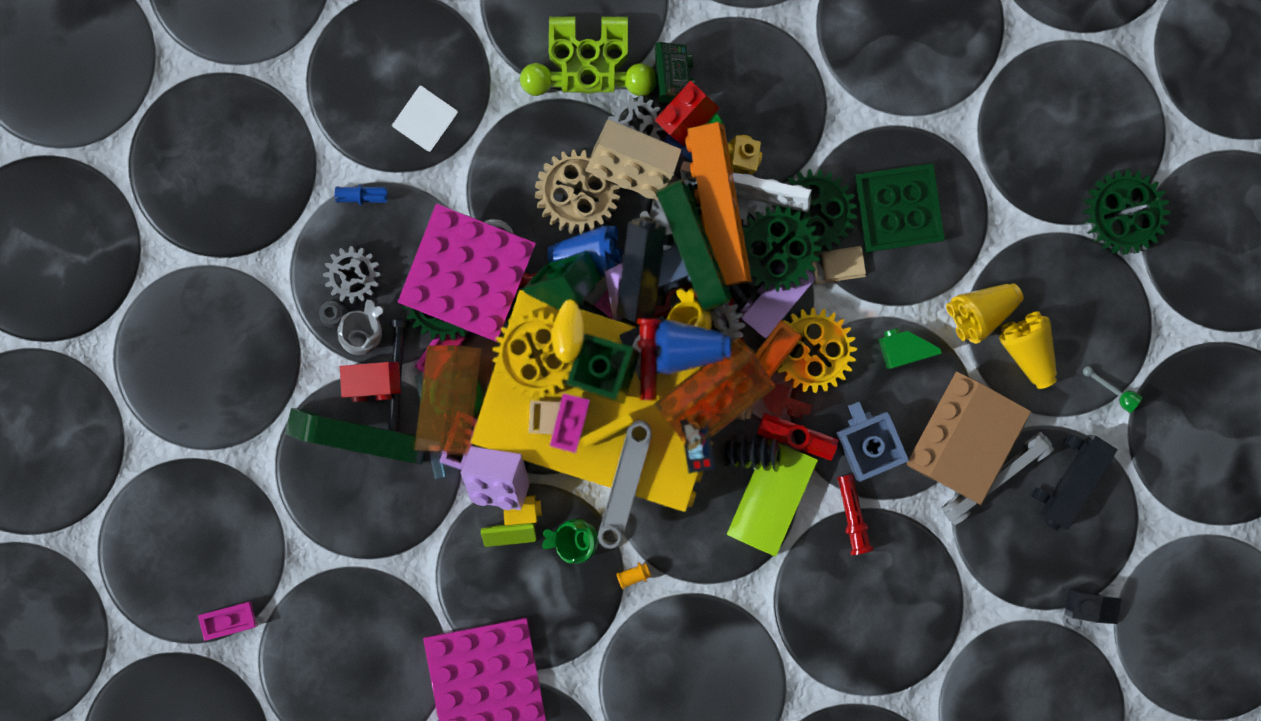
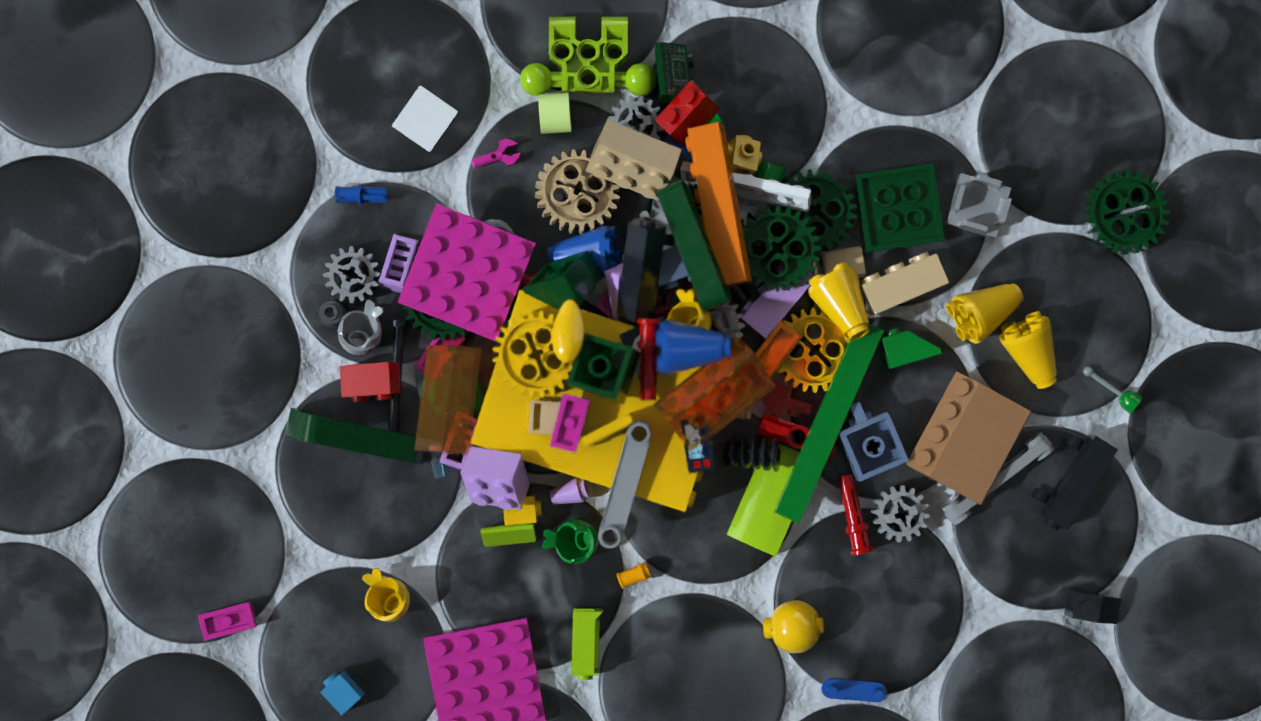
none -> dark azure brick [320,671,365,716]
none -> yellow hat [362,567,410,622]
none -> lavender slope [378,234,419,293]
none -> dark pink bar [471,139,521,168]
none -> yellowish green piece [538,92,571,134]
none -> lavender cone [550,477,590,505]
none -> lime window [572,608,603,680]
none -> green hat [757,160,788,183]
none -> yellow brick [763,600,824,653]
none -> green tile [774,323,884,523]
none -> yellow cone [808,262,869,341]
none -> blue piece [821,679,887,702]
none -> tan brick [860,252,949,317]
none -> light grey gear [871,485,930,543]
none -> light grey panel [945,173,1012,239]

